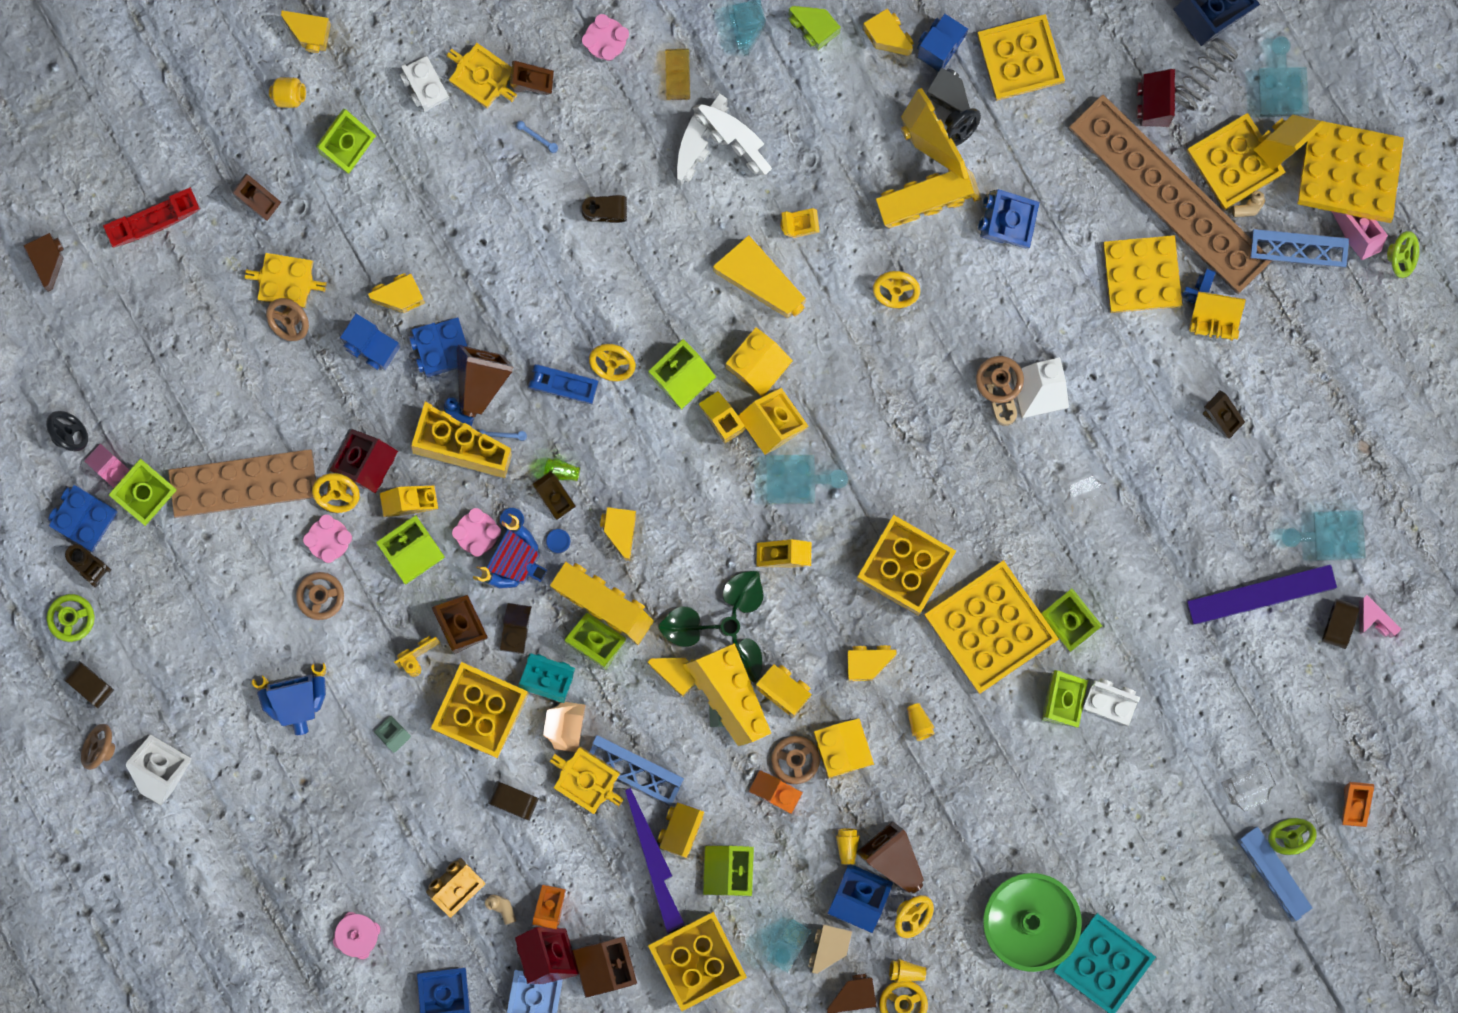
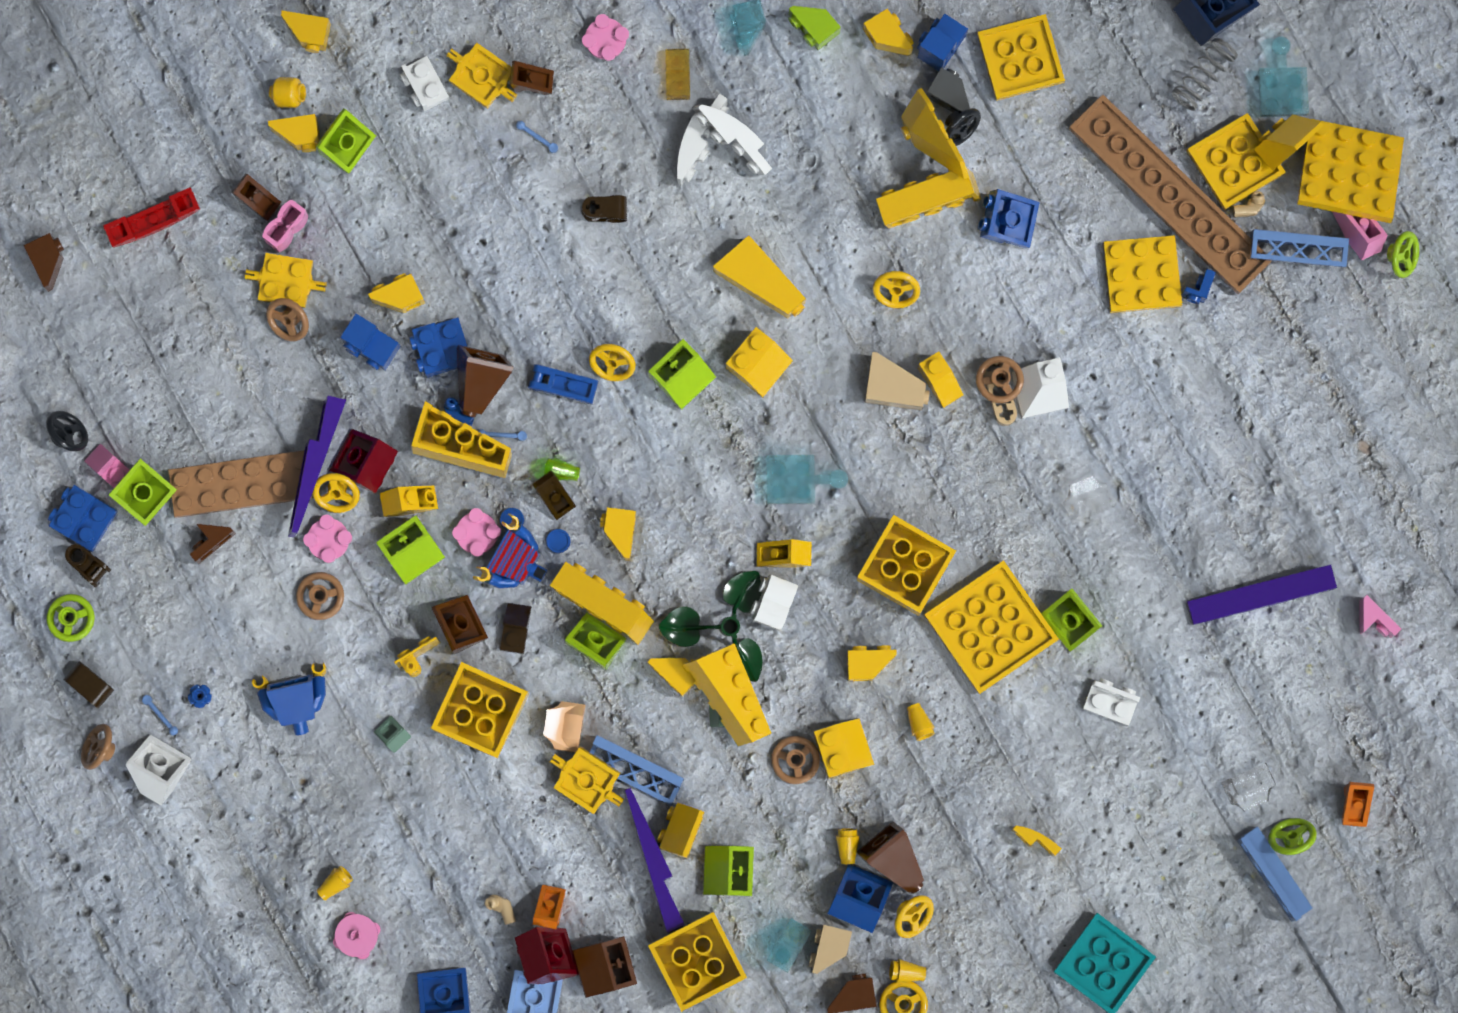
bracket [426,858,486,918] -> none
dark brown beam [487,781,539,821] -> none
teal bracket [519,653,575,703] -> none
yellow slope [698,391,745,444] -> none
yellow slope [738,388,809,455] -> none
orange slope [748,770,803,814] -> none
yellow slope [755,664,812,718] -> none
yellow bracket [780,208,820,238] -> none
bright green dish [983,873,1082,972] -> none
lime slope [1042,670,1088,728] -> none
dark red slope [1136,69,1175,127] -> none
yellow hinge [1189,291,1246,341] -> none
dark brown slope [1203,390,1245,439] -> none
clear light blue plate [1282,510,1366,561] -> none
dark brown beam [1322,598,1360,649] -> none
none -> medium blue hinge [142,695,178,736]
none -> blue plate [188,684,212,708]
none -> reddish brown slope [190,524,236,564]
none -> bright pink brick [262,200,308,252]
none -> yellow slope [268,114,320,153]
none -> dark purple slope [288,396,346,538]
none -> yellow cone [316,866,353,901]
none -> white brick [750,575,798,631]
none -> tan slope [865,352,930,411]
none -> yellow slope [917,351,963,408]
none -> yellow slope [1011,825,1062,857]

